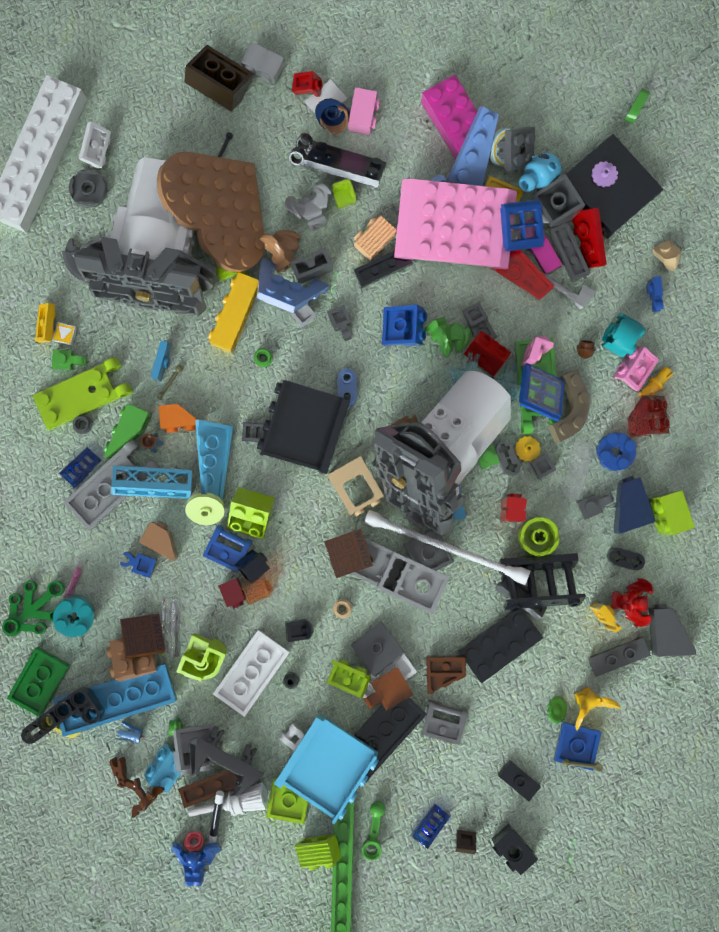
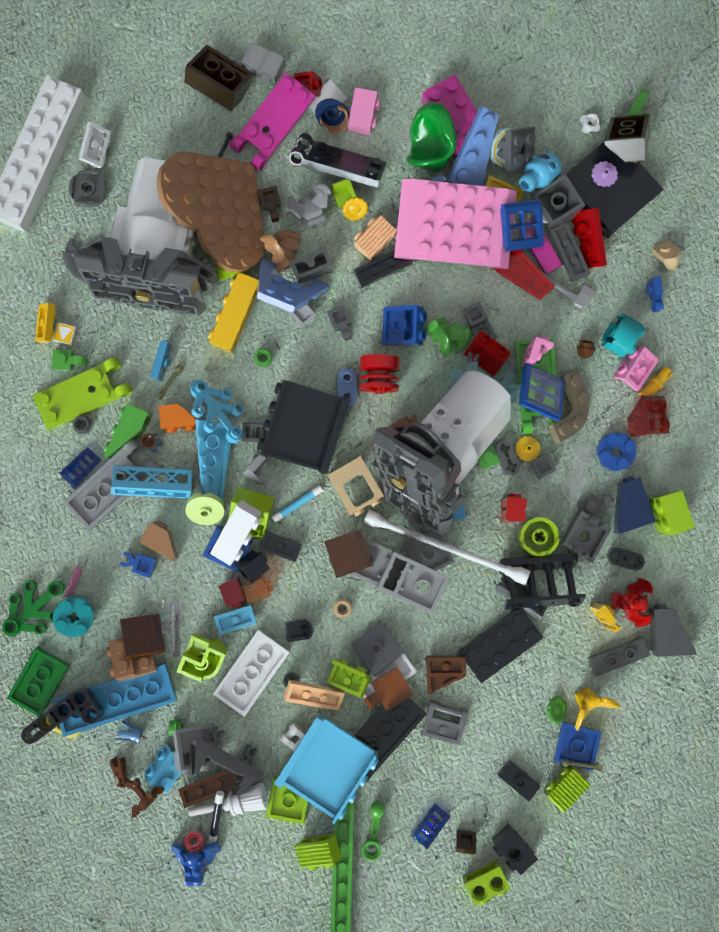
none -> medium azure plant [190,380,244,444]
none -> white brick [210,500,262,565]
none -> medium azure plate [214,605,257,635]
none -> dark pink hinge [230,72,316,171]
none -> light grey plate [244,454,268,485]
none -> dark brown plate [258,186,281,223]
none -> black plate [259,531,302,562]
none -> medium azure bar [271,485,323,523]
none -> light nougat plate [283,680,345,711]
none -> yellow piece [342,197,368,221]
none -> red wheel [359,354,400,394]
none -> green piece [406,102,457,173]
none -> lime brick [462,860,510,906]
none -> lime brick [544,765,591,813]
none -> dark grey piece [560,510,611,563]
none -> white plate [580,114,600,134]
none -> dark brown slope [604,114,650,163]

